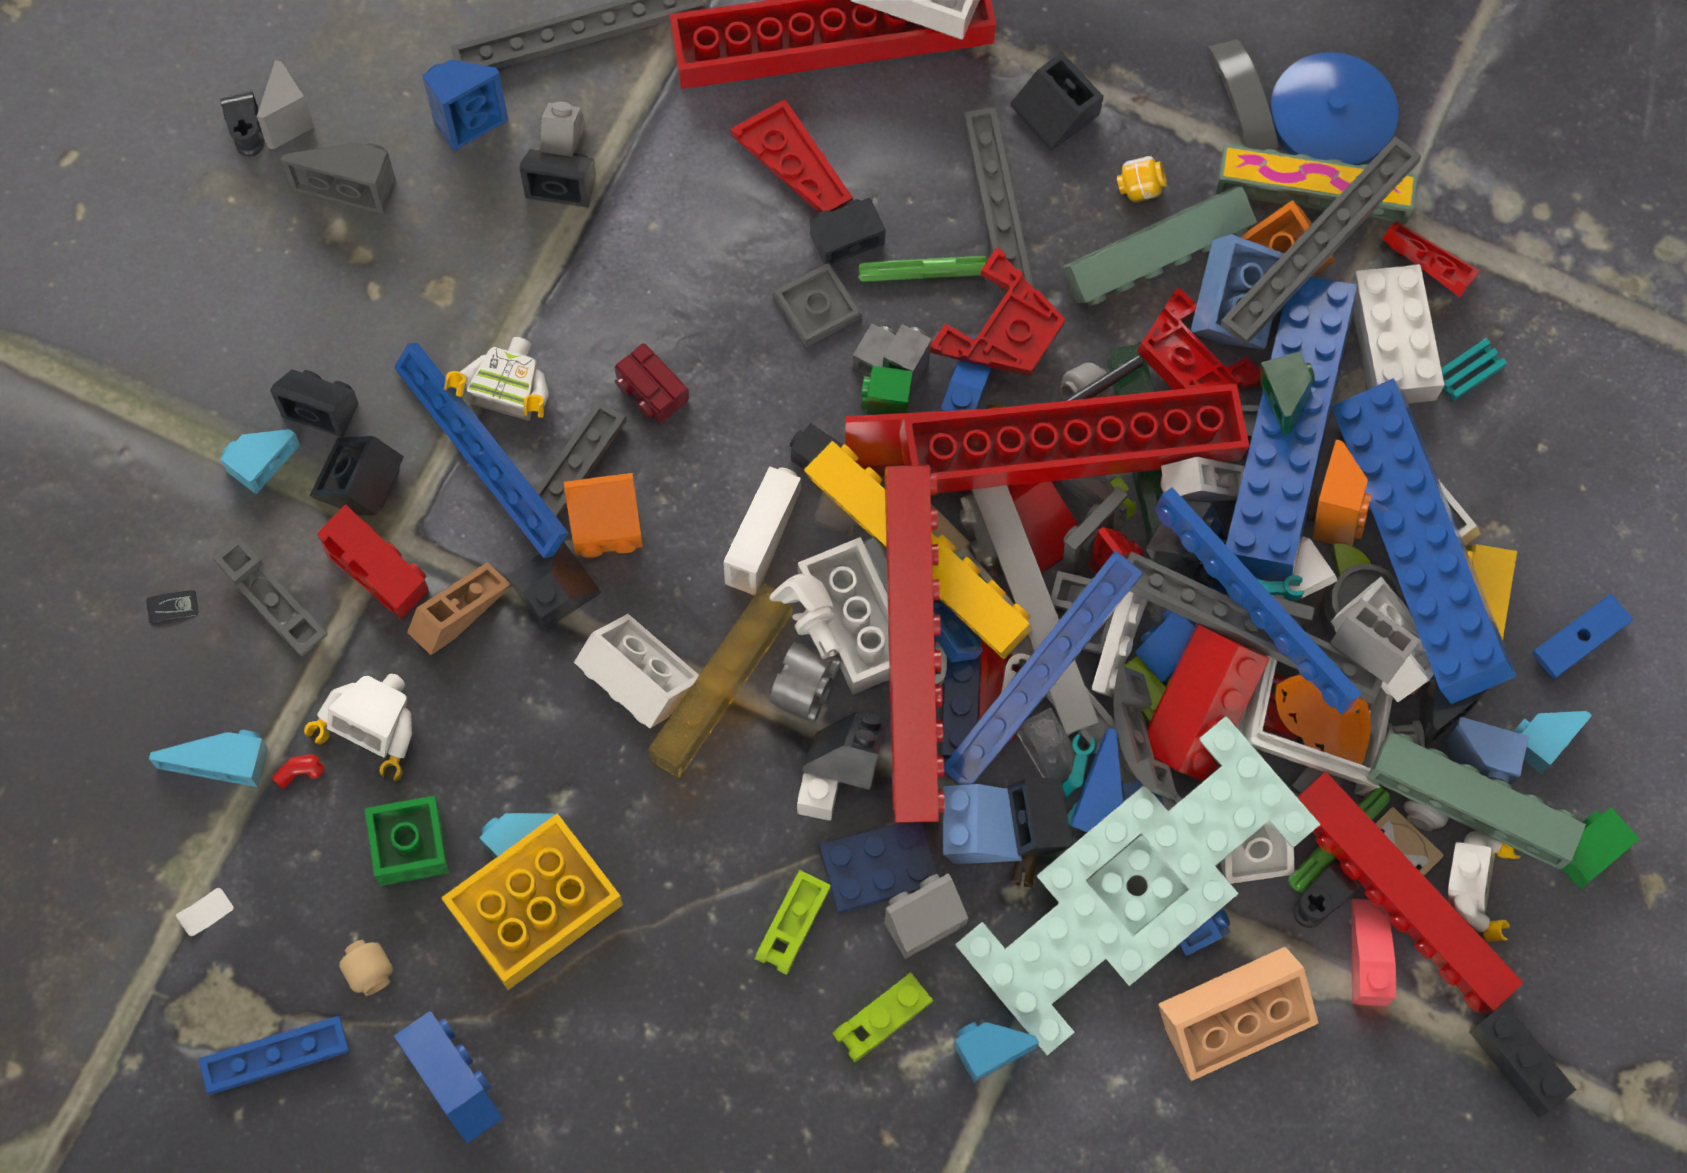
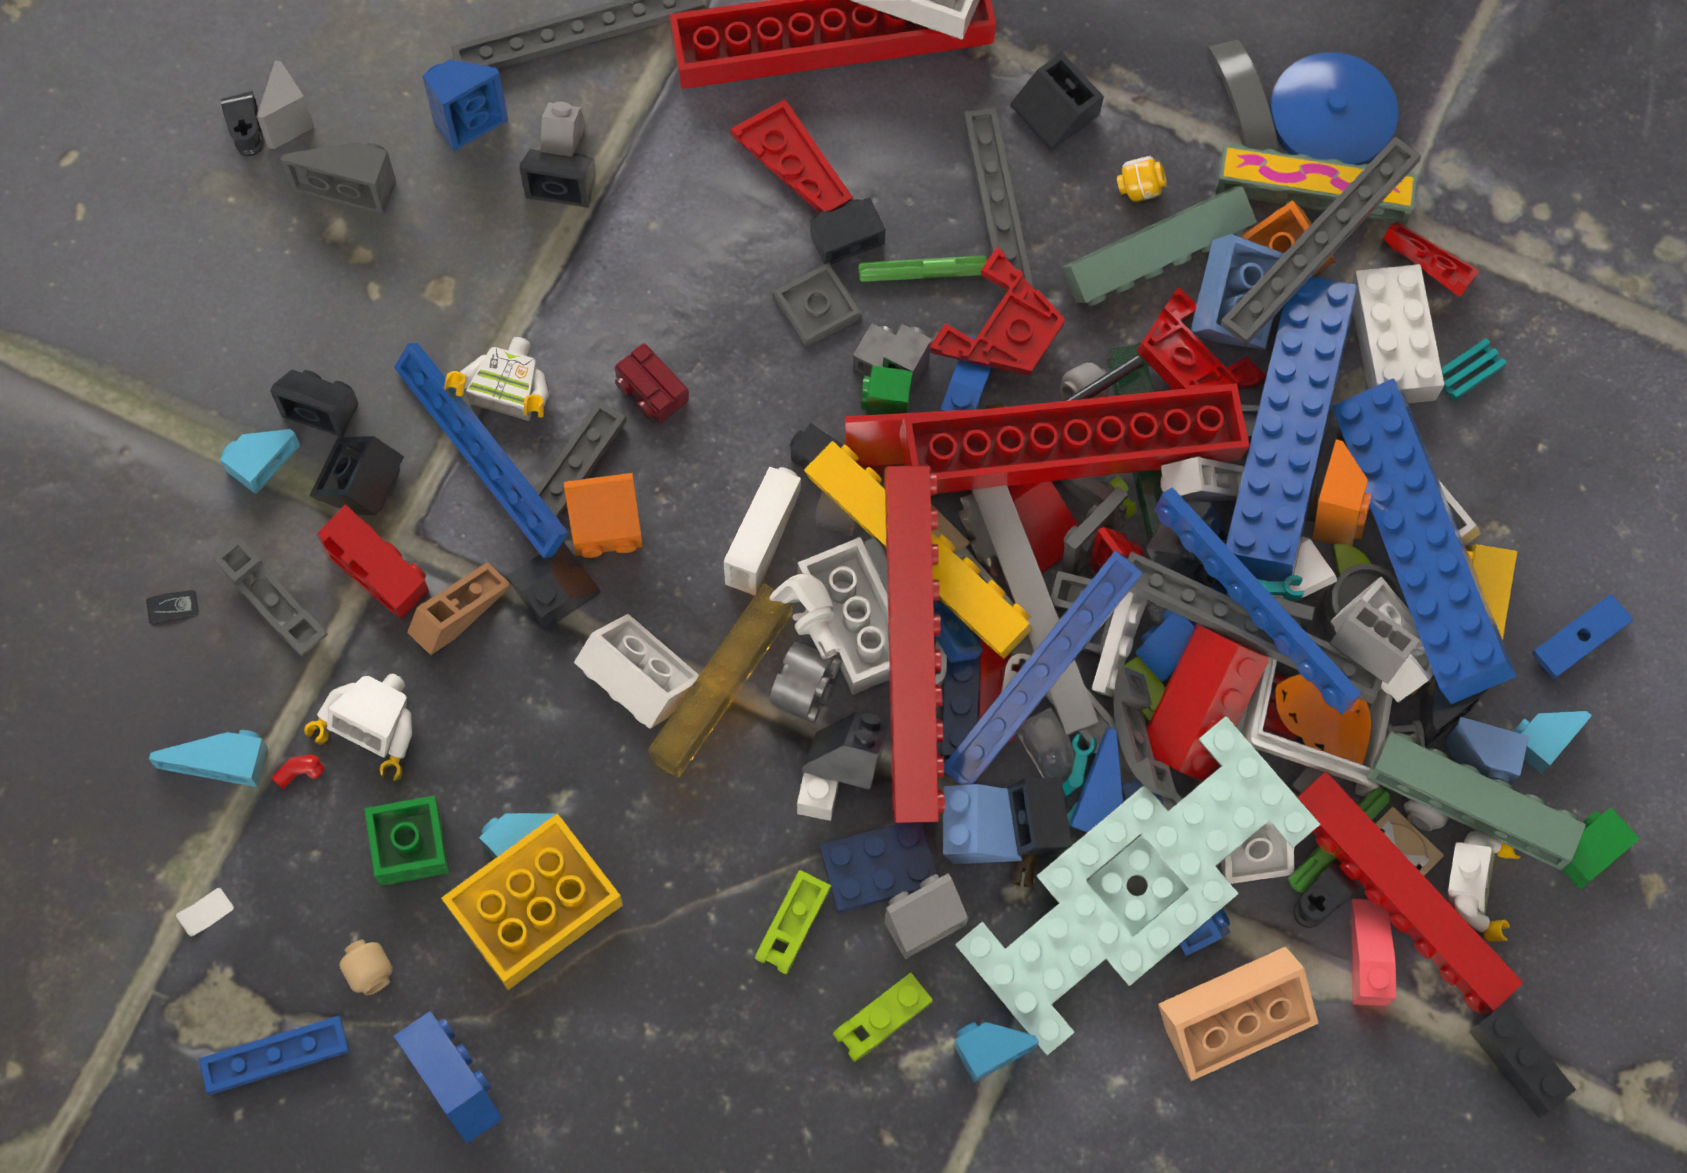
slope [1260,352,1315,435] -> none

